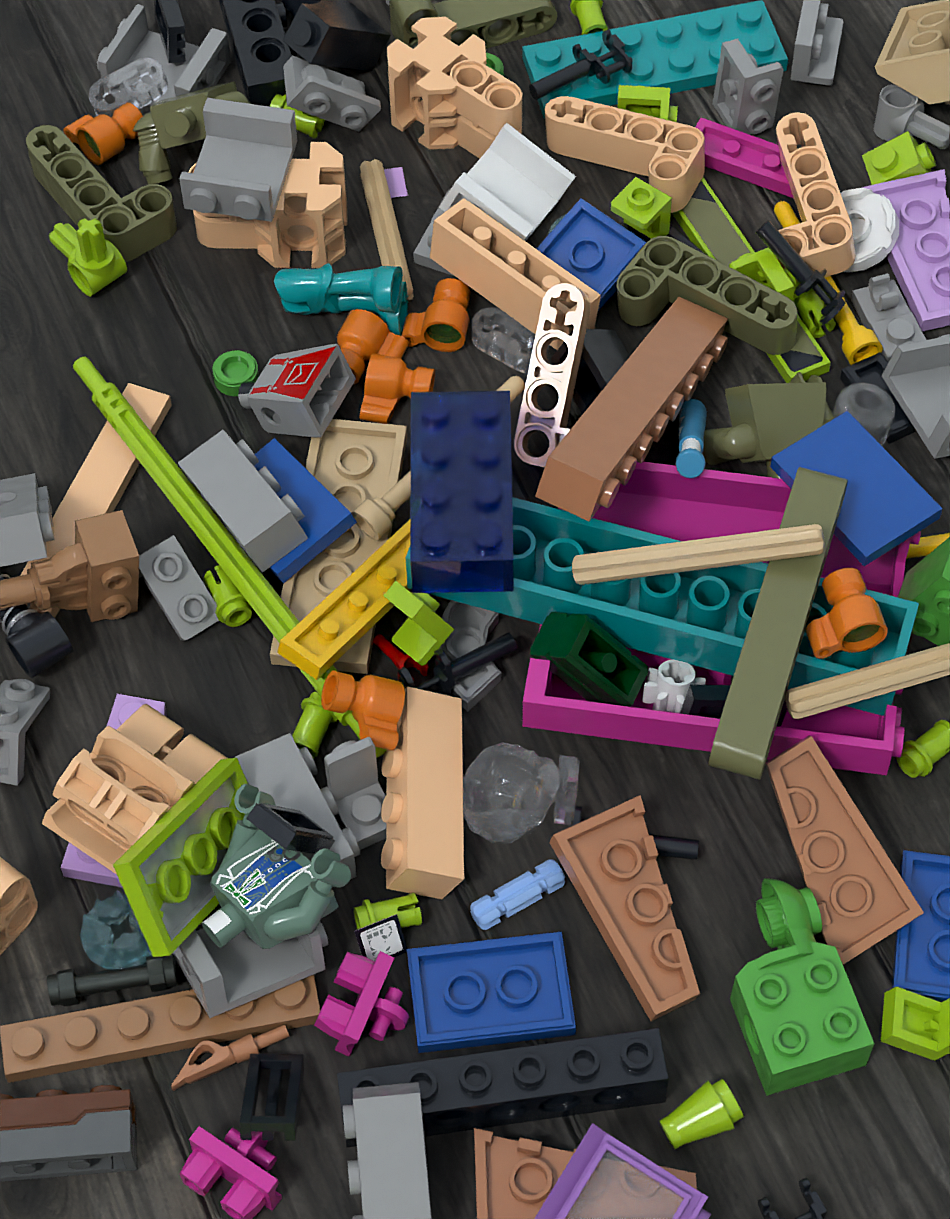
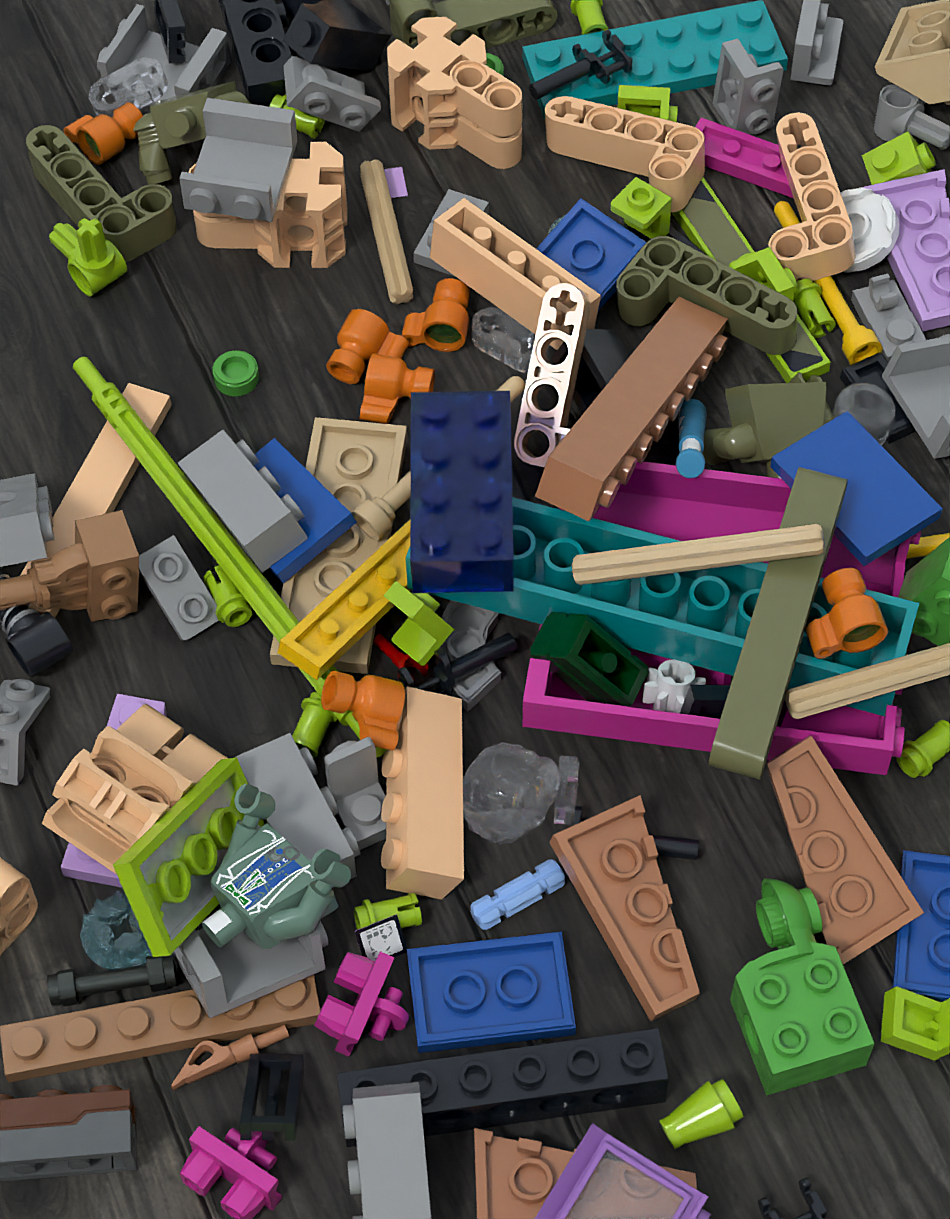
light grey torso [238,344,356,437] -> none
black tile [246,803,335,854] -> none
teal piece [274,263,408,335] -> none
white panel [439,123,576,241] -> none
black piece [755,220,846,325] -> none

